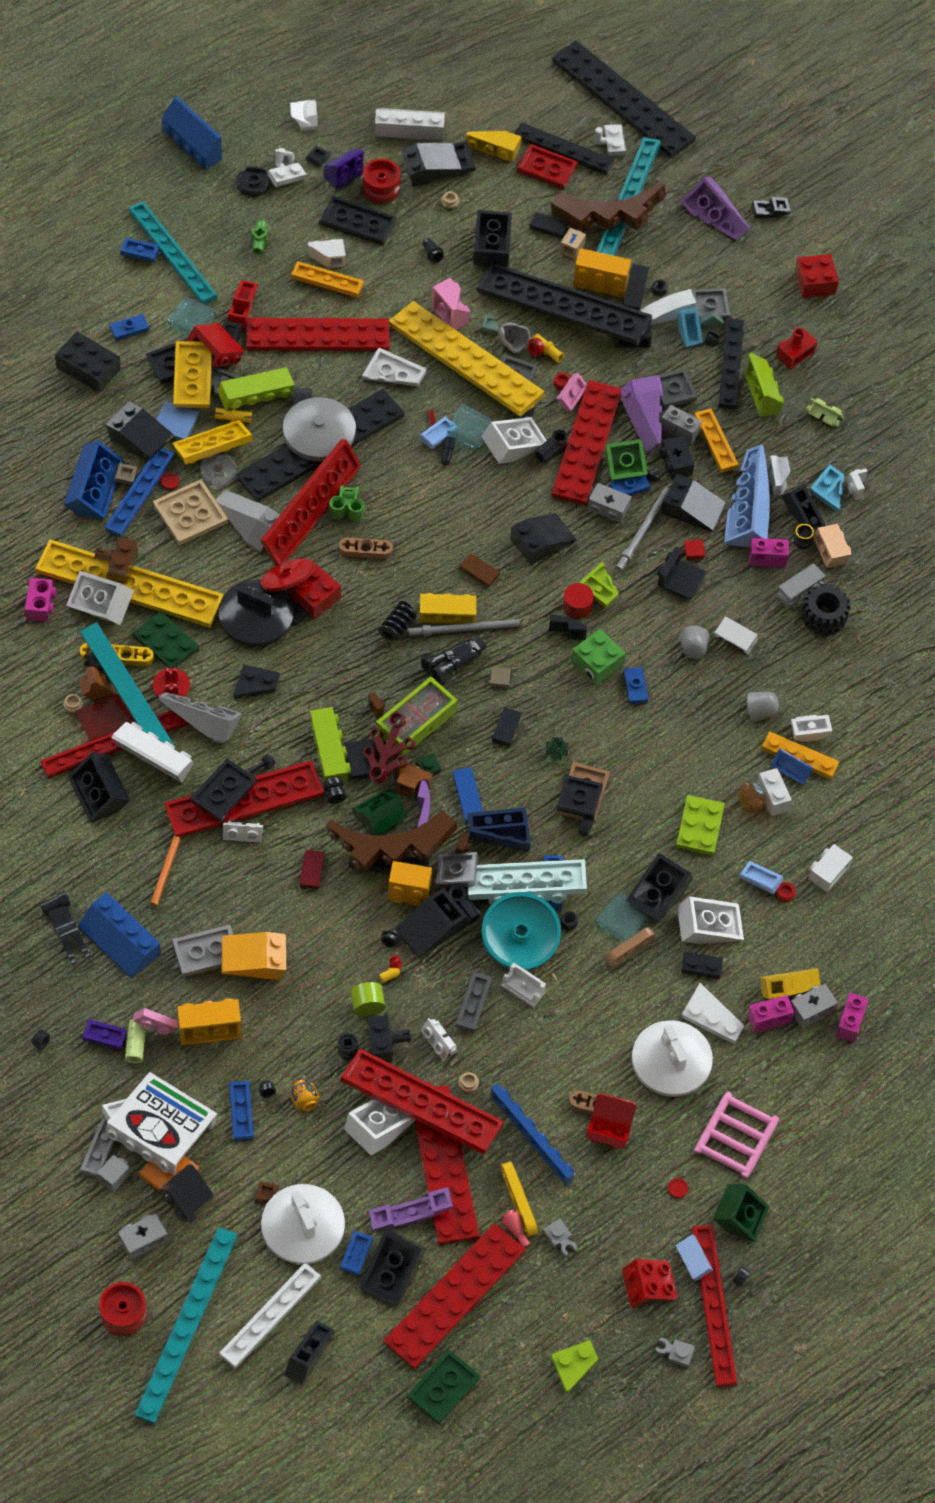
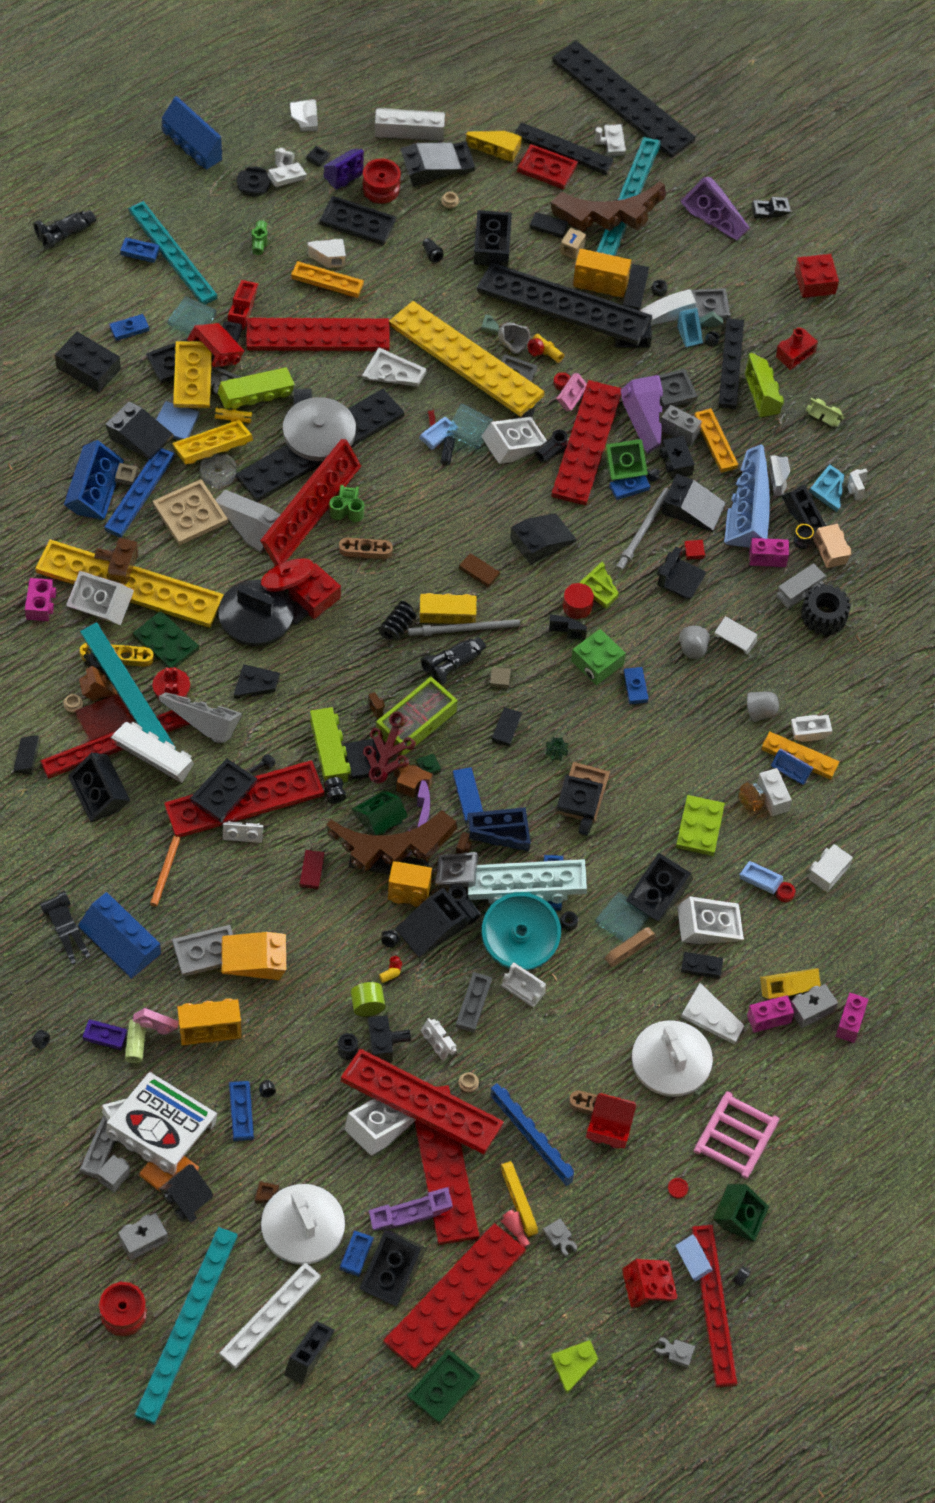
red piece [161,473,179,490] -> none
light orange head [290,1080,320,1112] -> none
bright pink slope [432,278,470,330] -> none
light grey brick [588,483,631,523] -> none
none -> black slope [13,735,40,775]
none -> black piece [33,210,97,249]

